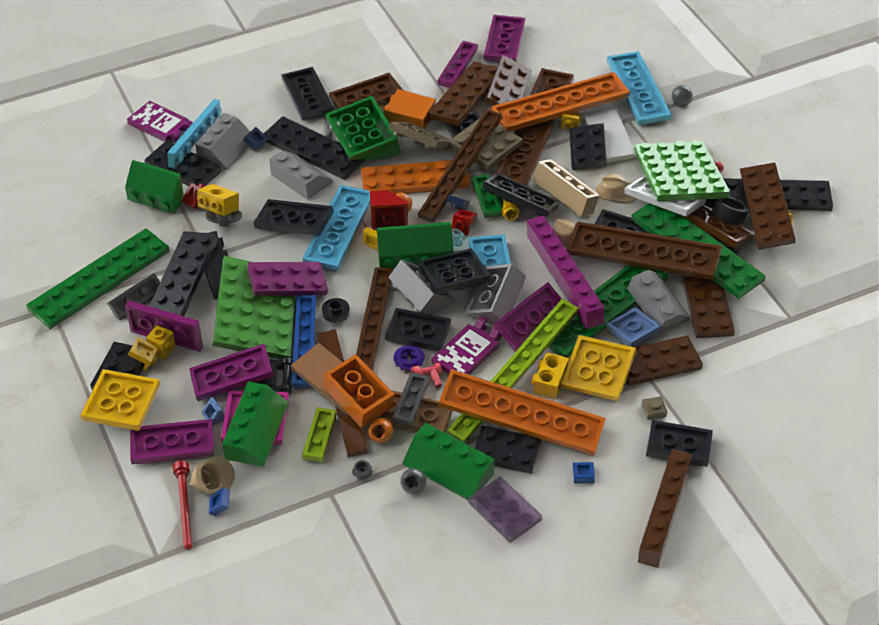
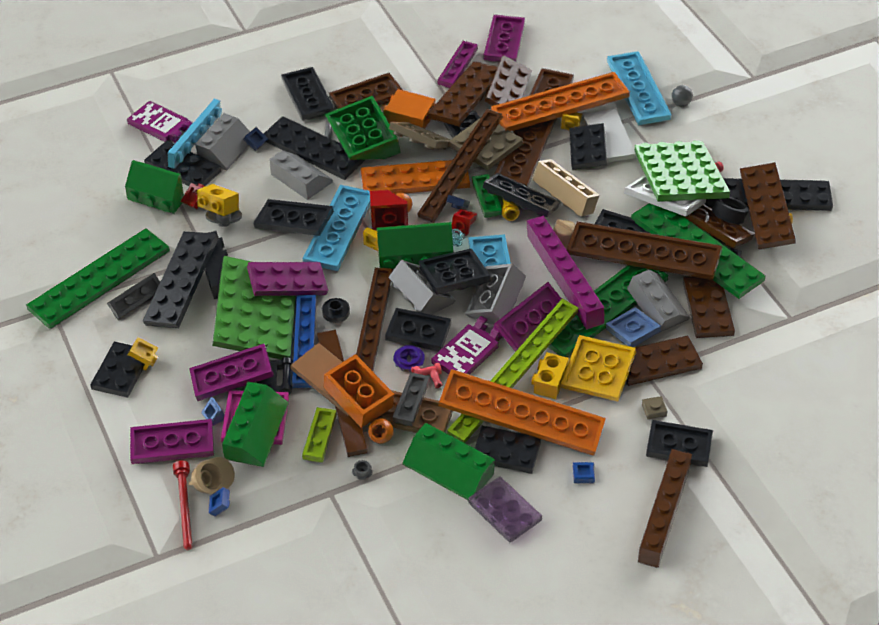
yellow plate [80,369,160,431] -> none
magenta plate [125,301,203,352] -> none
yellow brick [146,325,176,360] -> none
dark grey piece [400,468,427,495] -> none
tan piece [596,174,637,203] -> none

